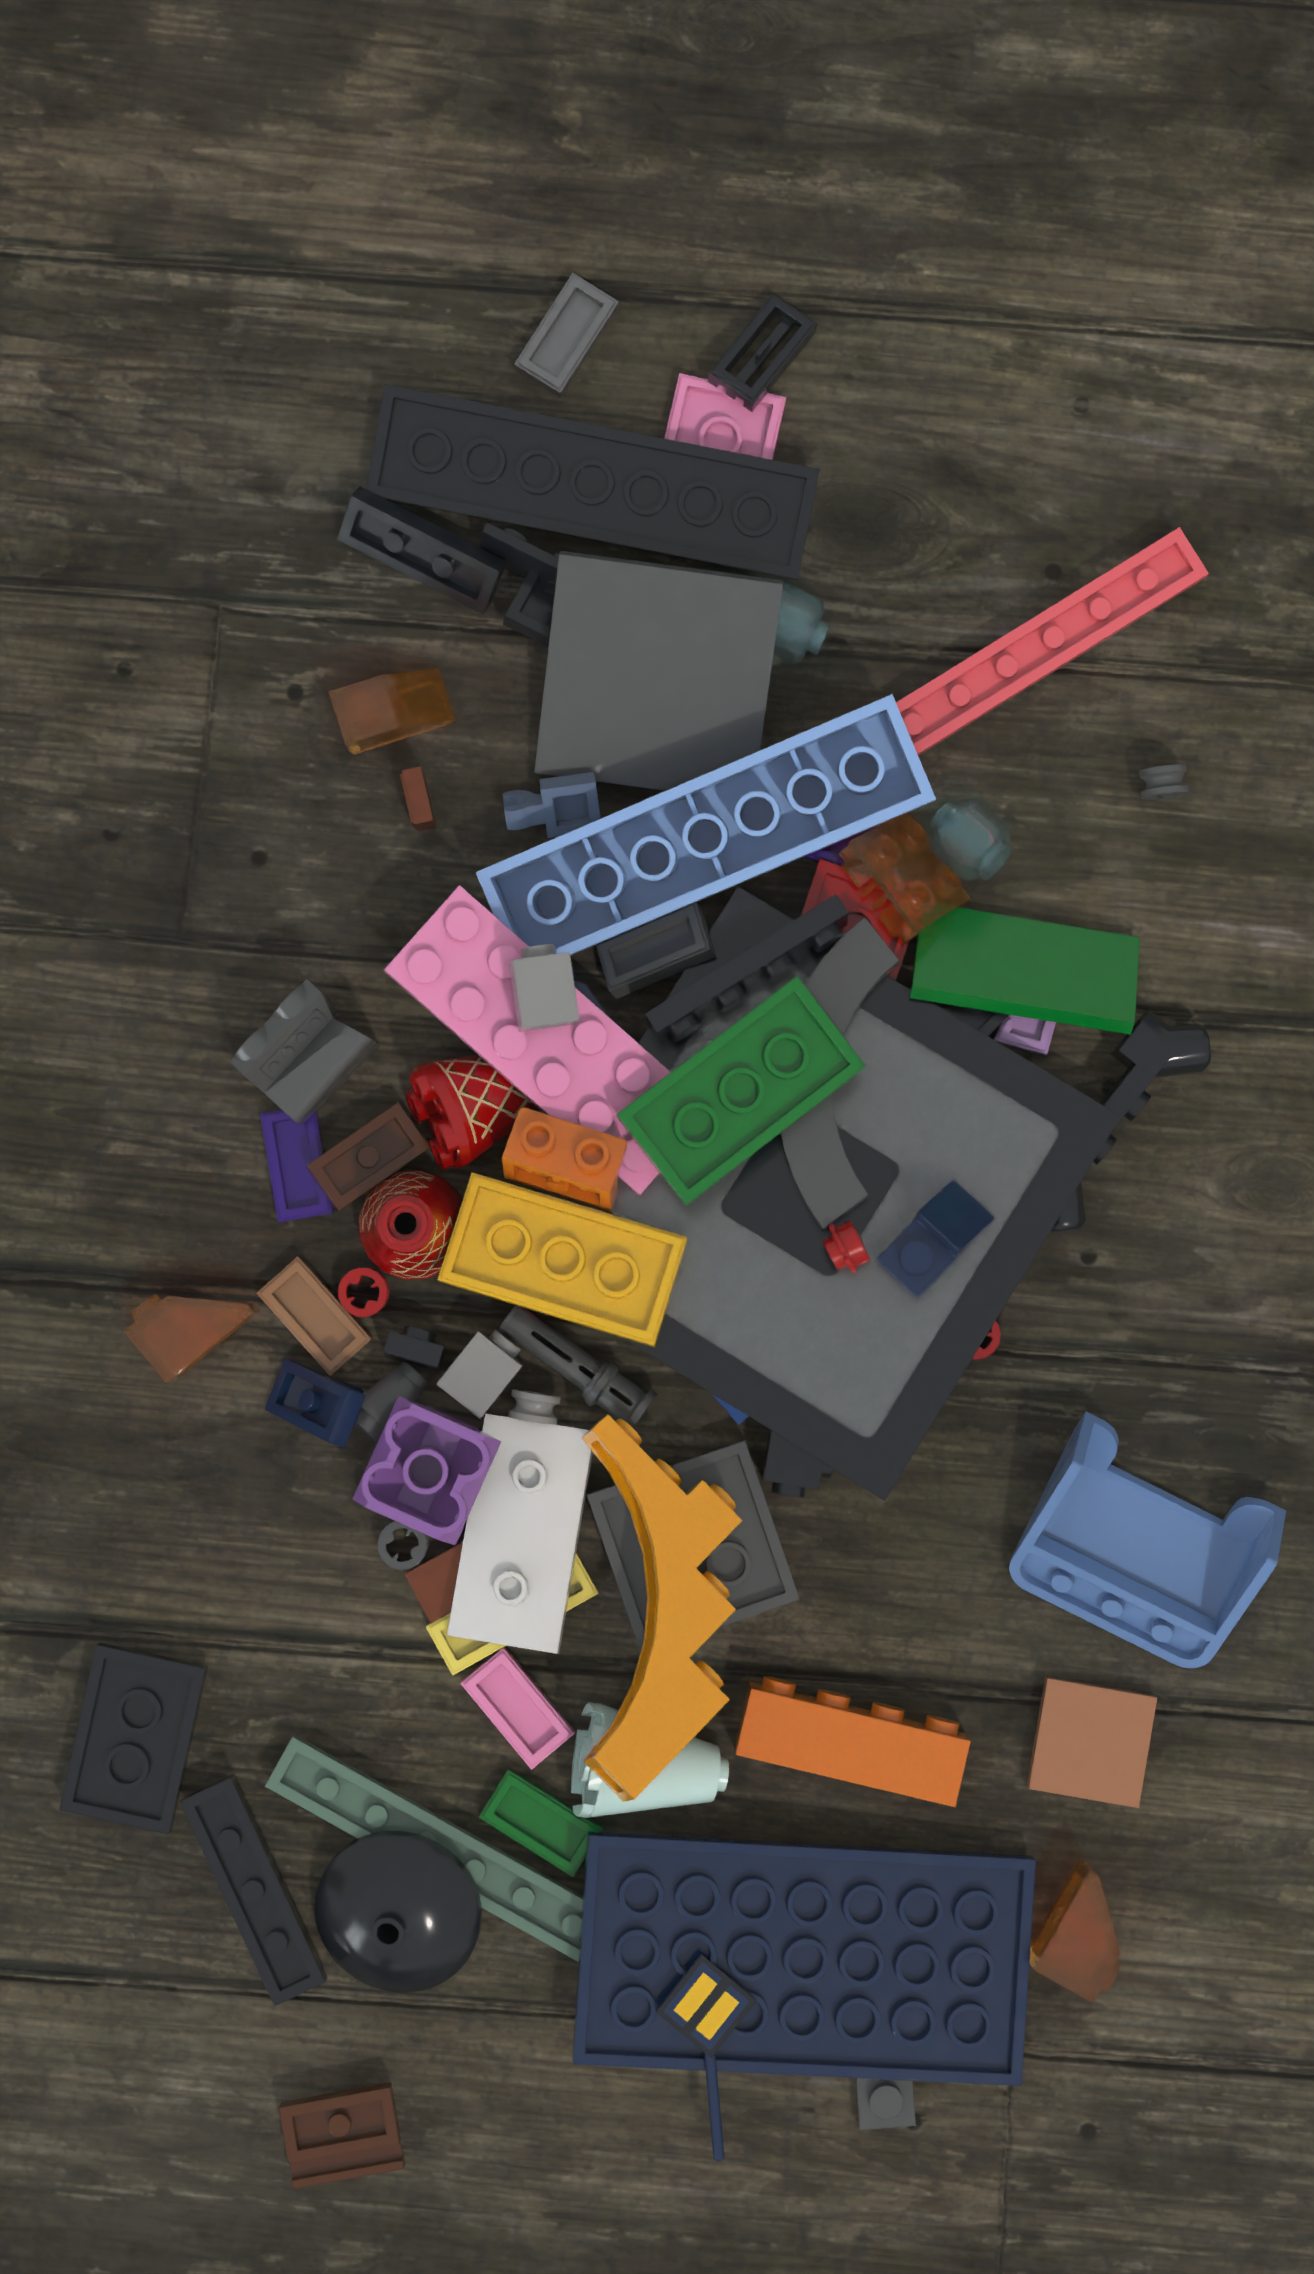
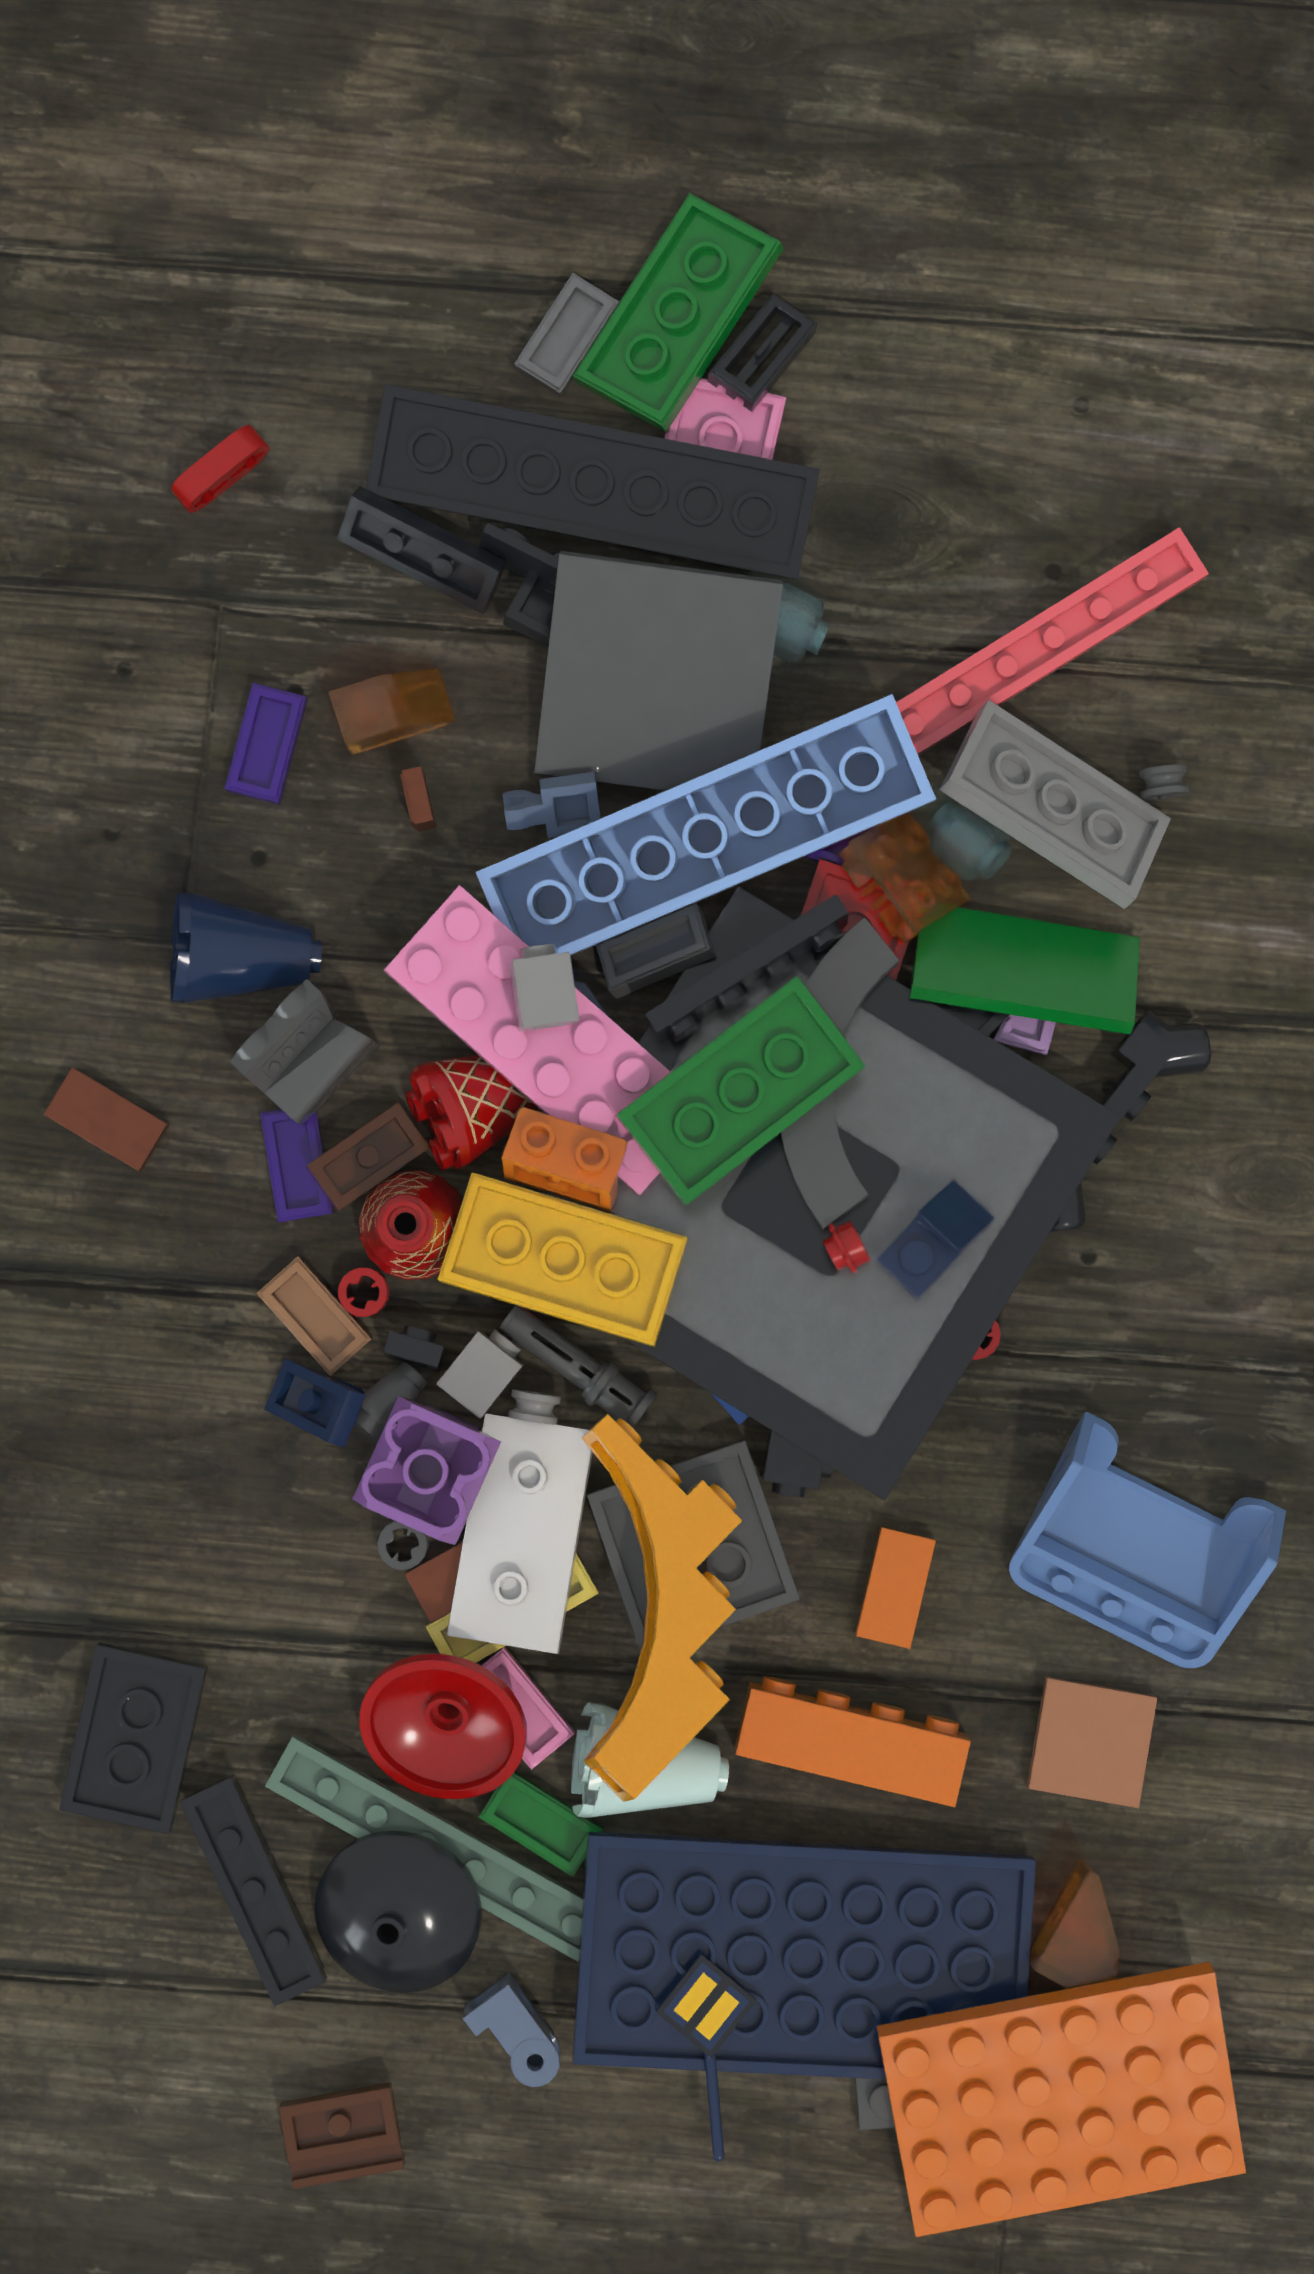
clear orange slope [124,1294,260,1383] -> none
none -> copper tile [43,1067,170,1172]
none -> dark blue cone [170,892,322,1004]
none -> red beam [171,424,270,513]
none -> dark purple tile [224,683,308,805]
none -> red dish [359,1654,527,1799]
none -> sand blue leg [463,1972,560,2087]
none -> green tile [572,193,784,433]
none -> orange tile [855,1526,936,1649]
none -> orange plate [876,1961,1246,2237]
none -> light grey plate [939,700,1171,909]

